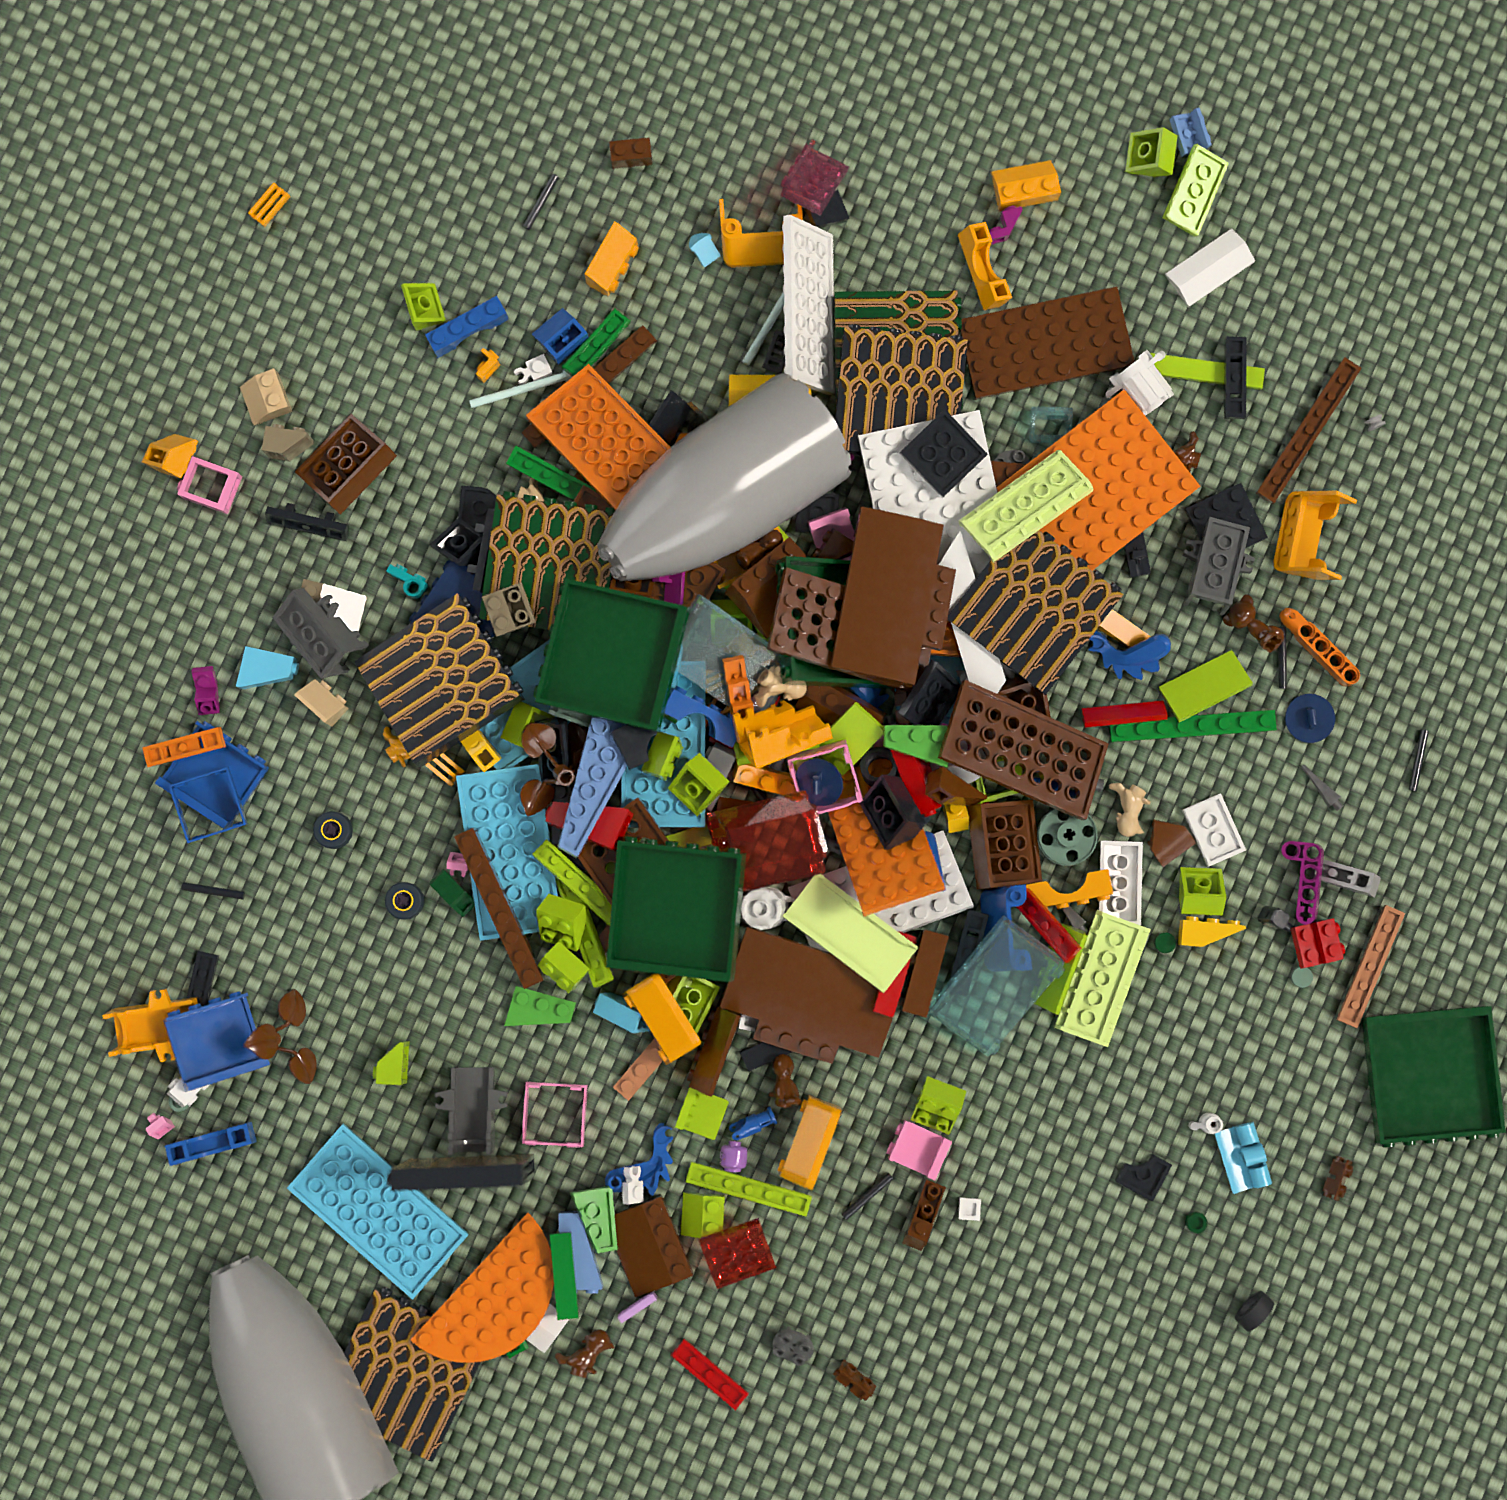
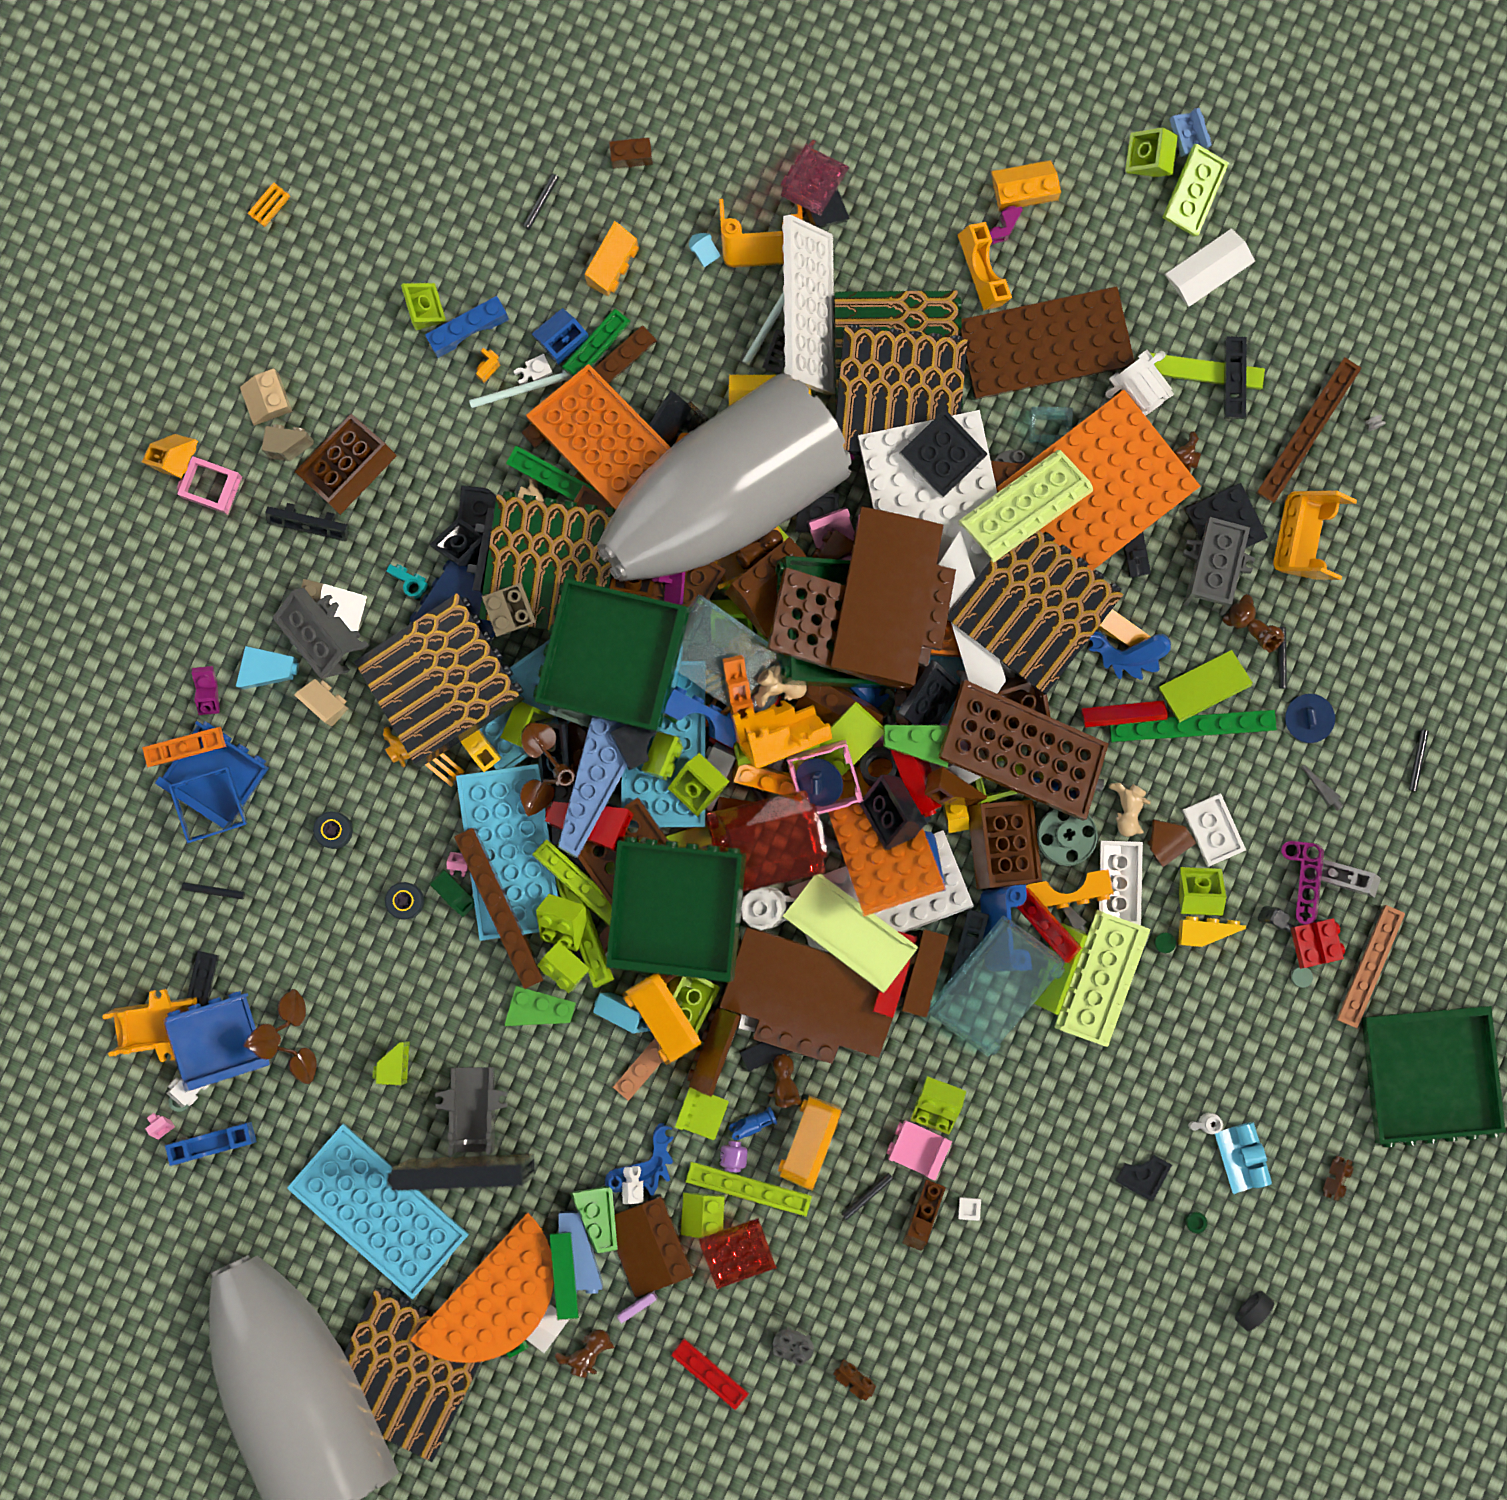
bright pink piece [522,1081,588,1148] -> none
orange piece [1279,608,1360,687] -> none

